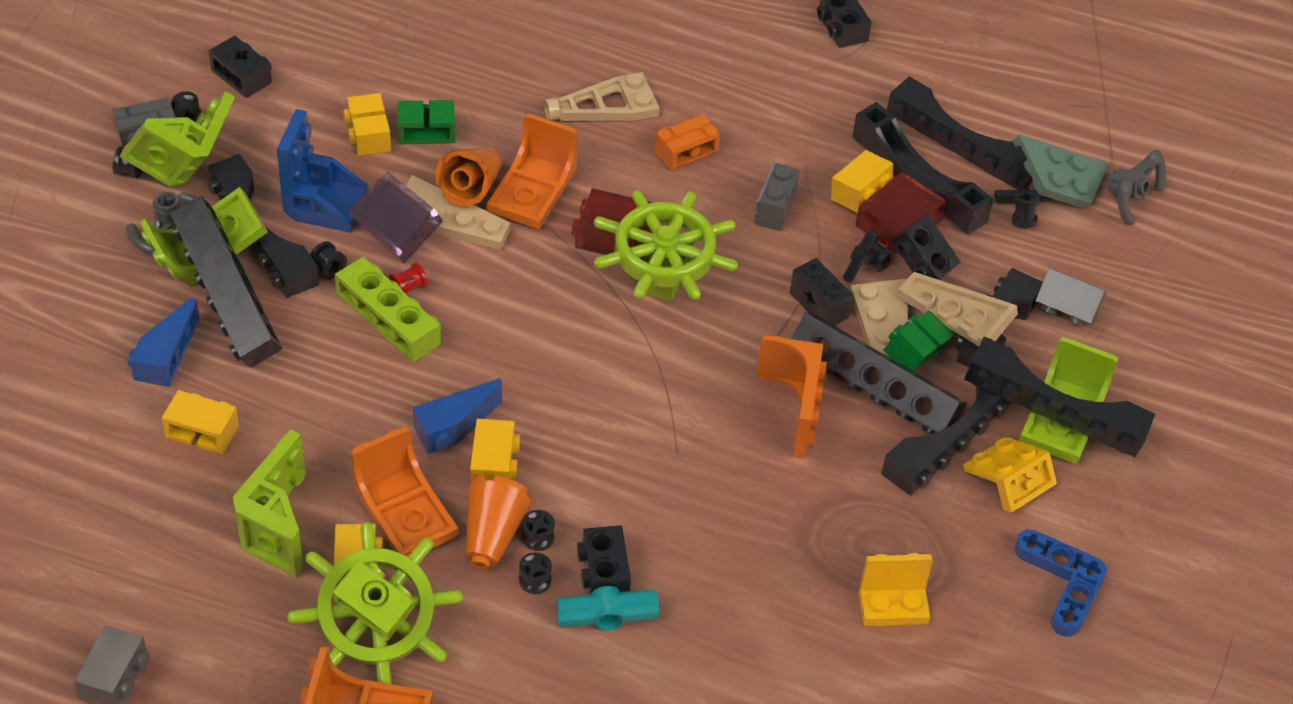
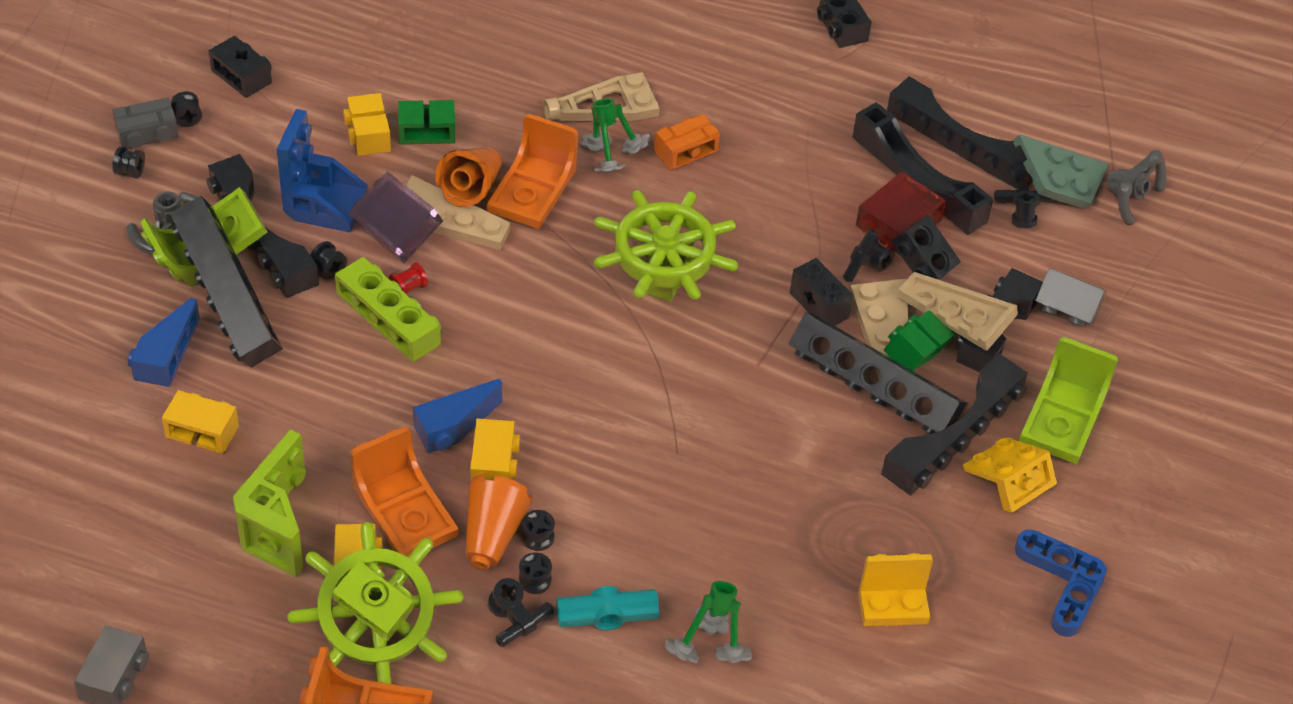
lime bracket [119,91,235,187] -> none
clear red brick [571,188,653,261] -> none
black brick [577,525,631,595] -> none
dark grey brick [754,163,800,231] -> none
orange bracket [756,335,827,459] -> none
yellow brick [831,150,894,213] -> none
black arch [964,336,1155,458] -> none
none -> black piece [487,578,554,647]
none -> plant [581,98,651,172]
none -> plant [665,581,752,663]

